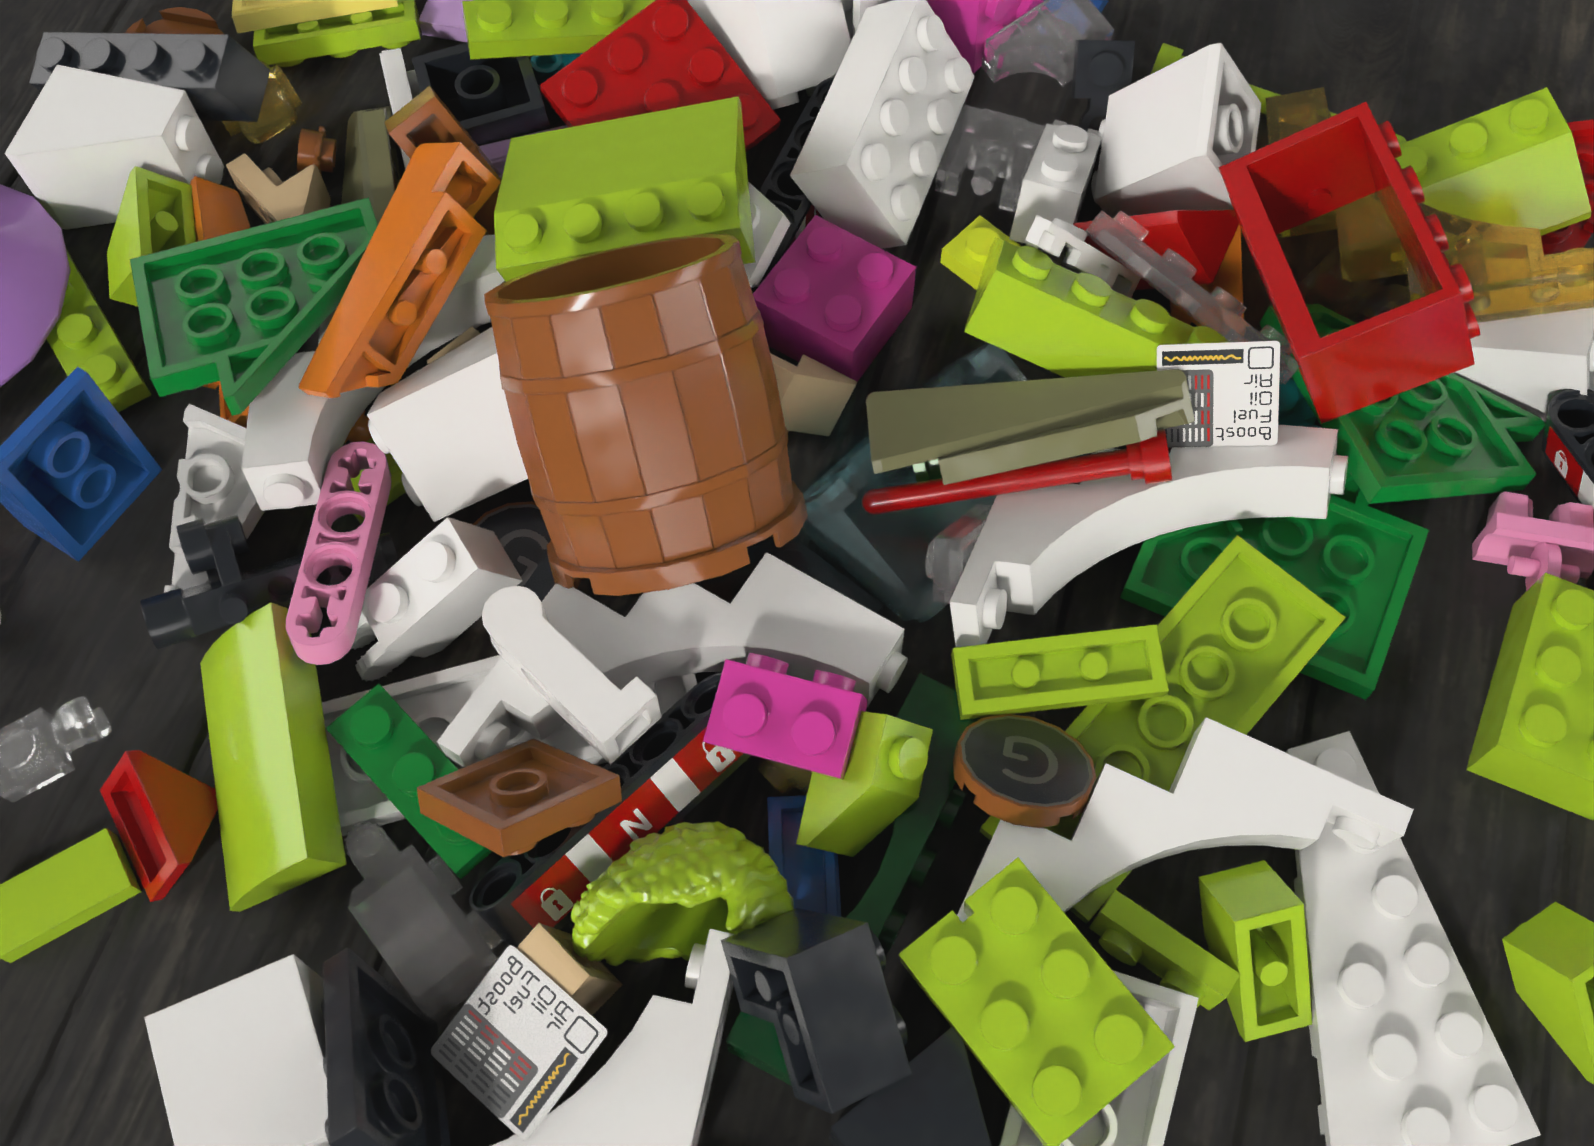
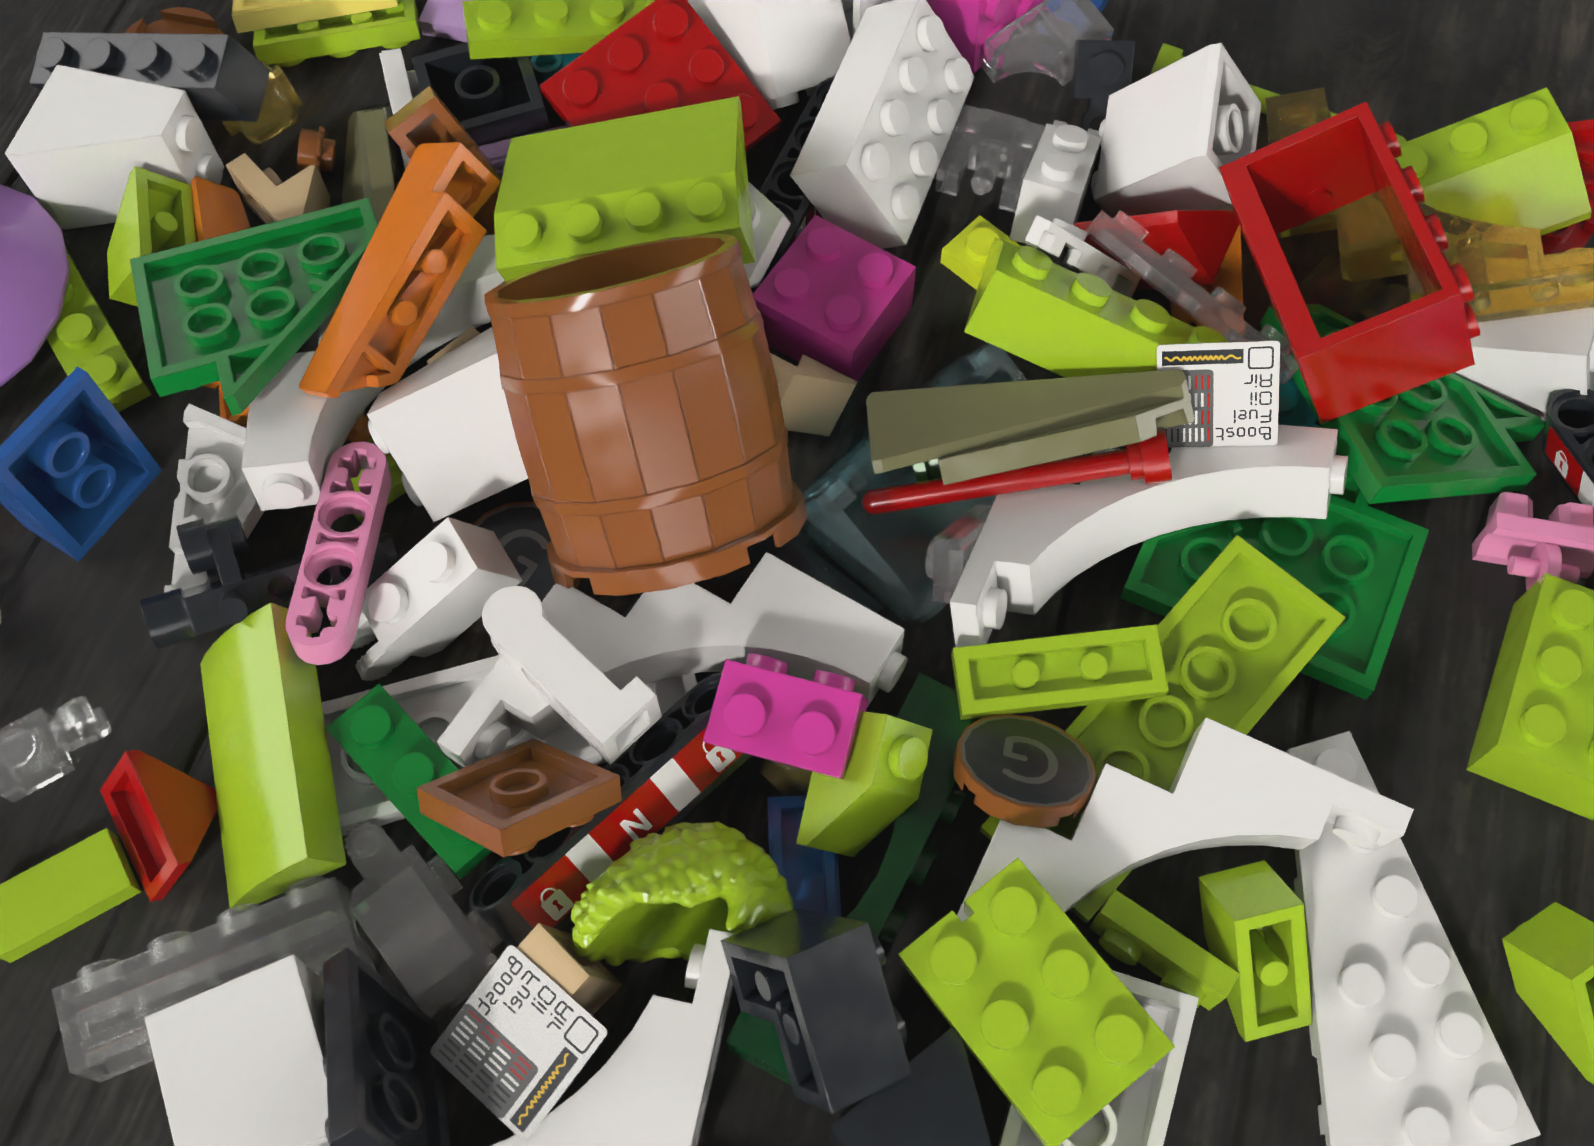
none -> clear brick [52,876,376,1082]

